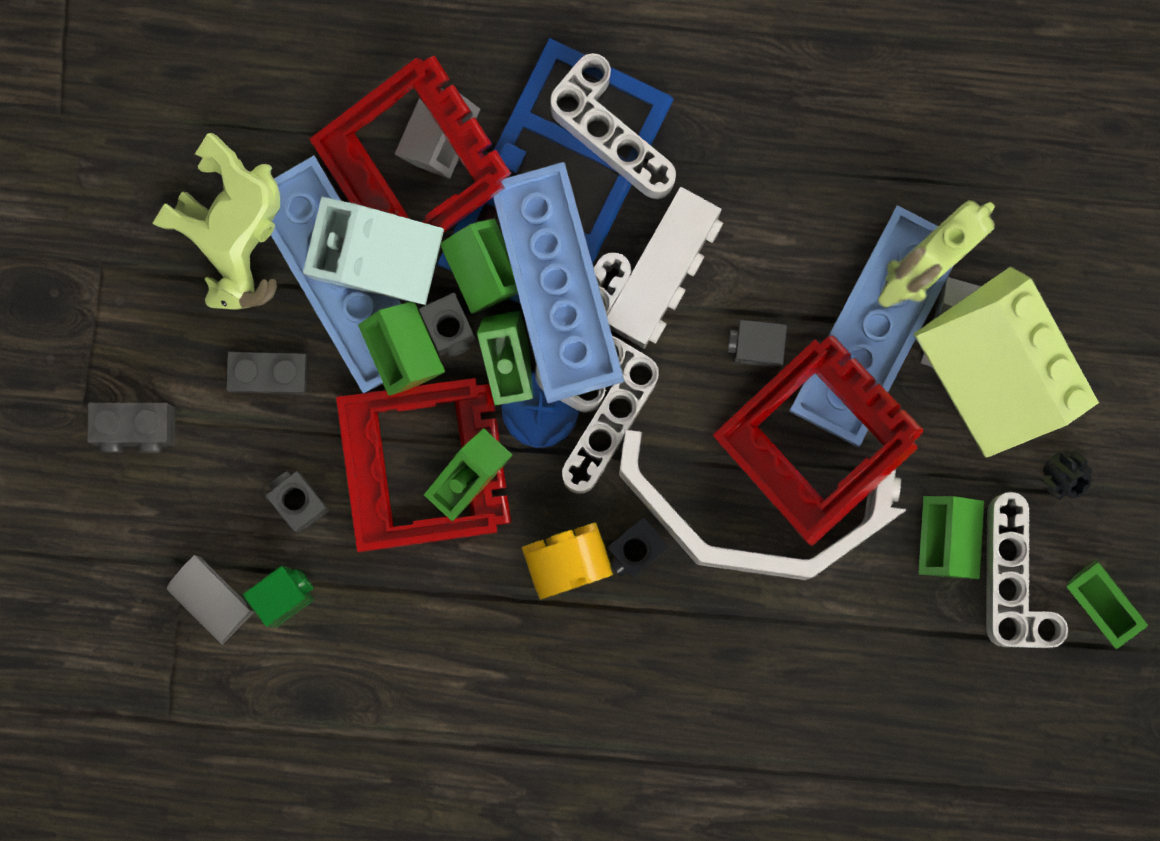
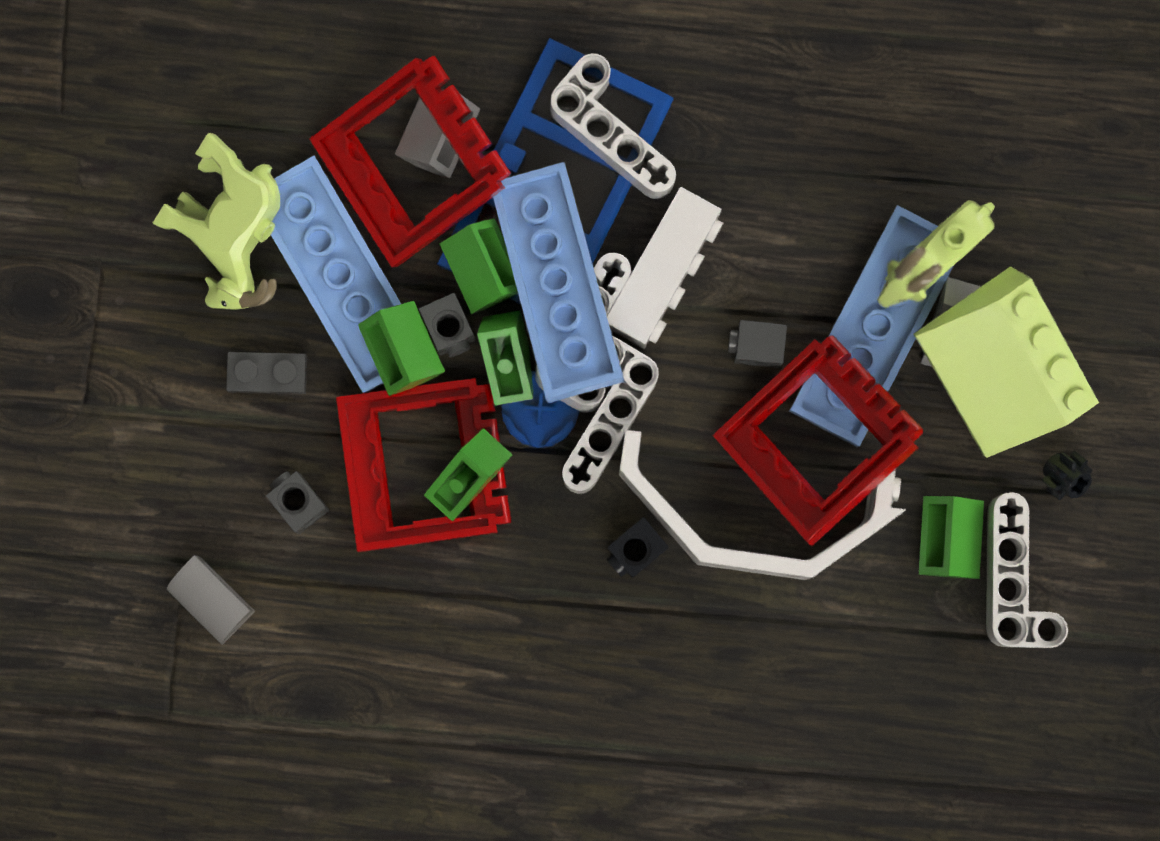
flat silver brick [88,403,175,453] -> none
green brick [243,566,314,628] -> none
light aqua slope [303,197,444,305] -> none
yellow brick [521,522,613,599] -> none
bright green brick [1066,559,1148,649] -> none

